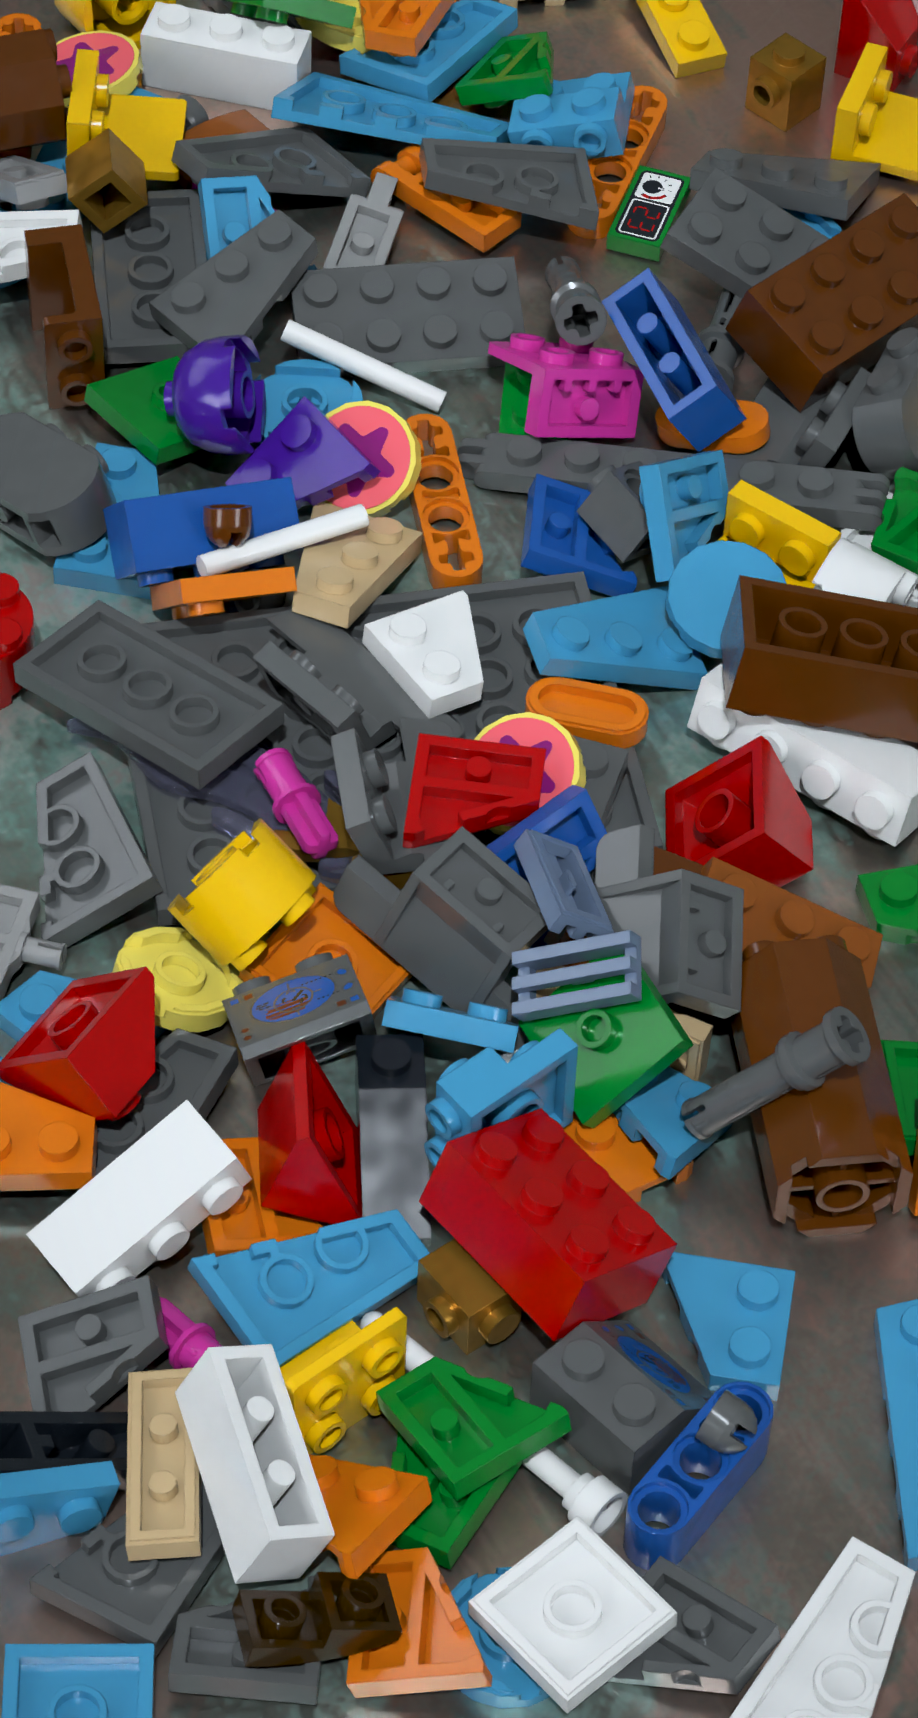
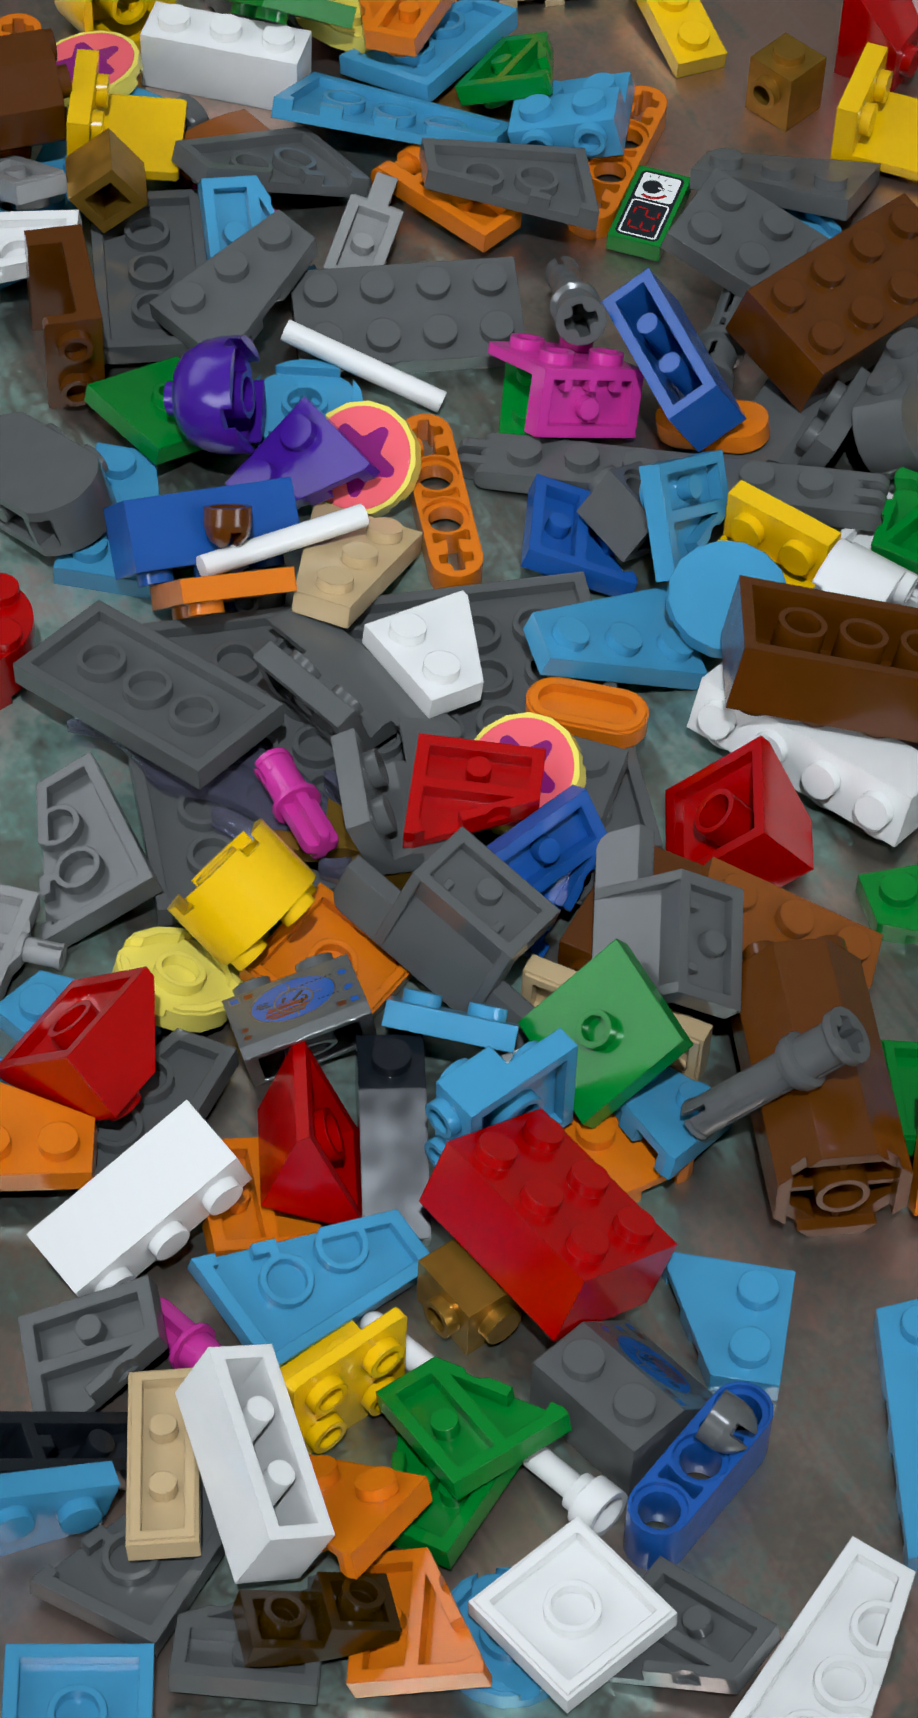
sand blue tile [512,930,642,1022] -> none
sand blue tile [514,829,614,940] -> none

